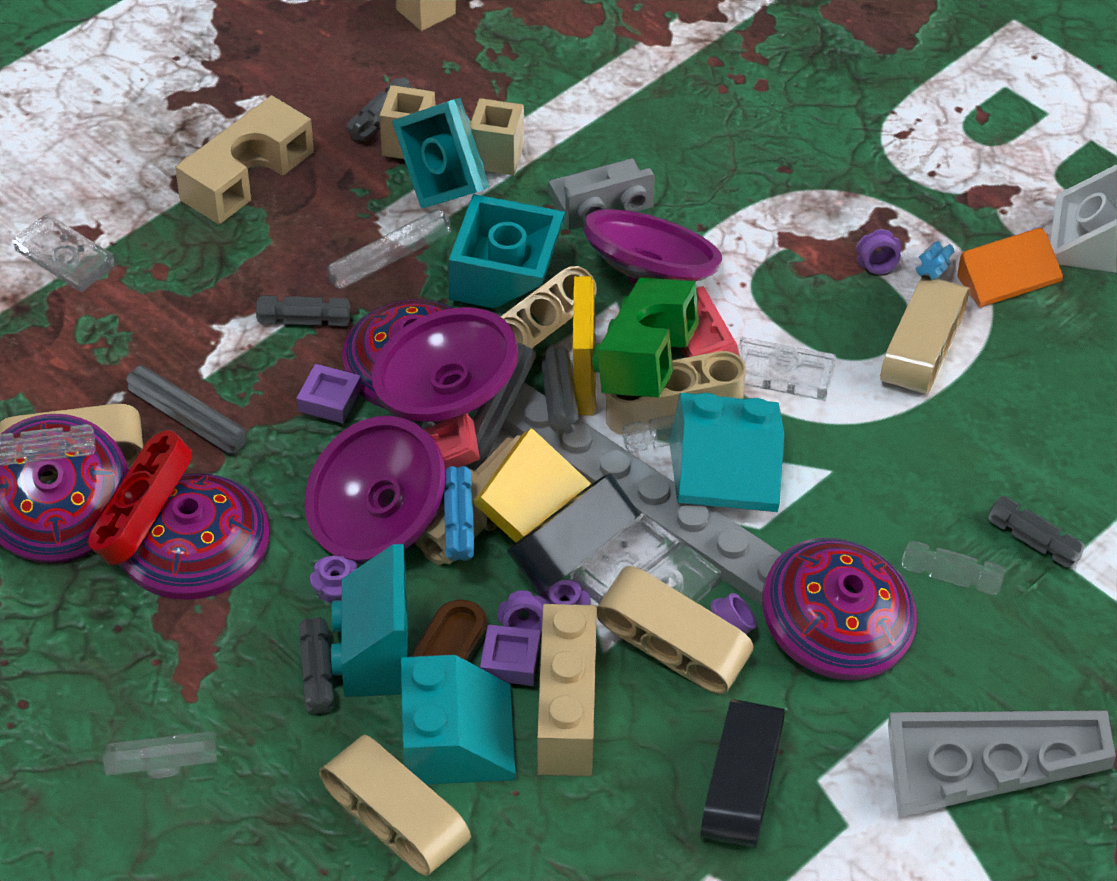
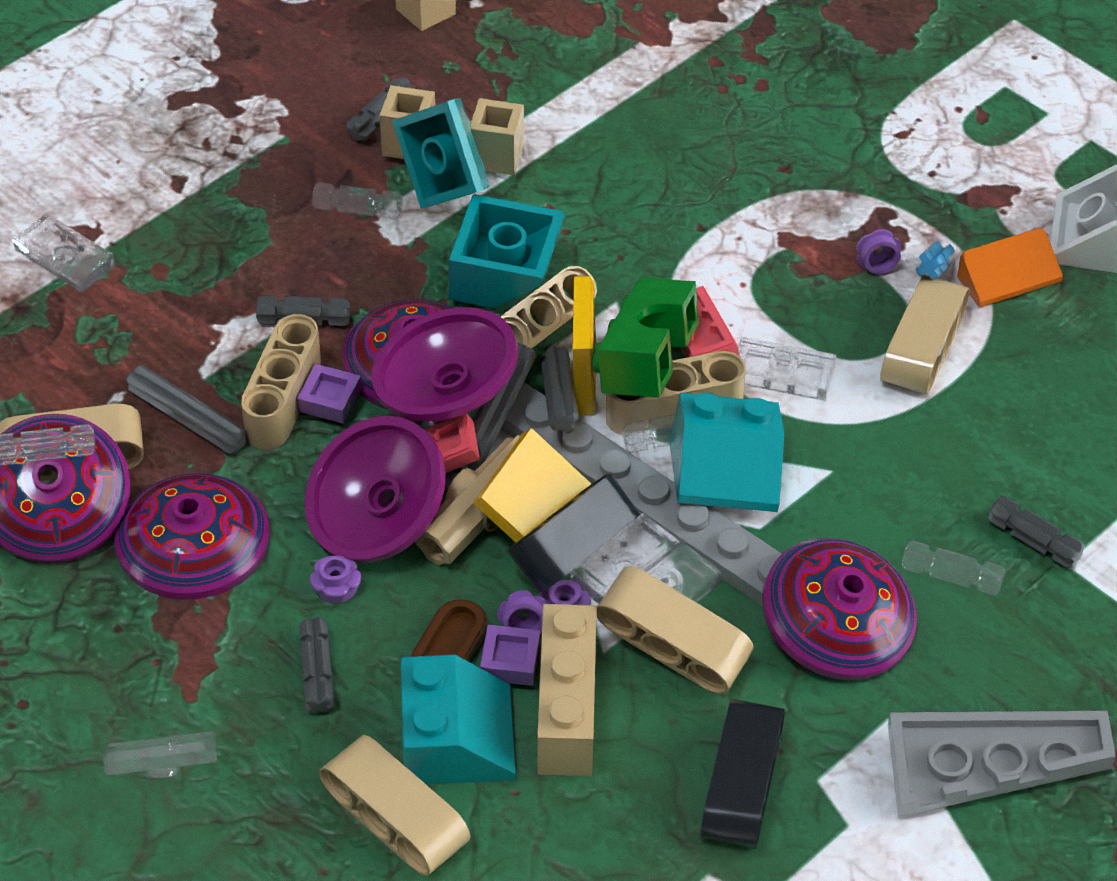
red beam [88,430,192,565] -> none
tan arch [175,95,314,225] -> none
clear axle [327,209,451,289] -> none
teal slope [331,544,408,697] -> none
dark azure axle [444,466,474,561] -> none
light grey bracket [548,158,655,230] -> none
magenta dish [583,209,722,284] -> none
medium lavender plate [711,593,757,634] -> none
none -> tan beam [241,314,321,450]
none -> clear axle [312,182,403,220]

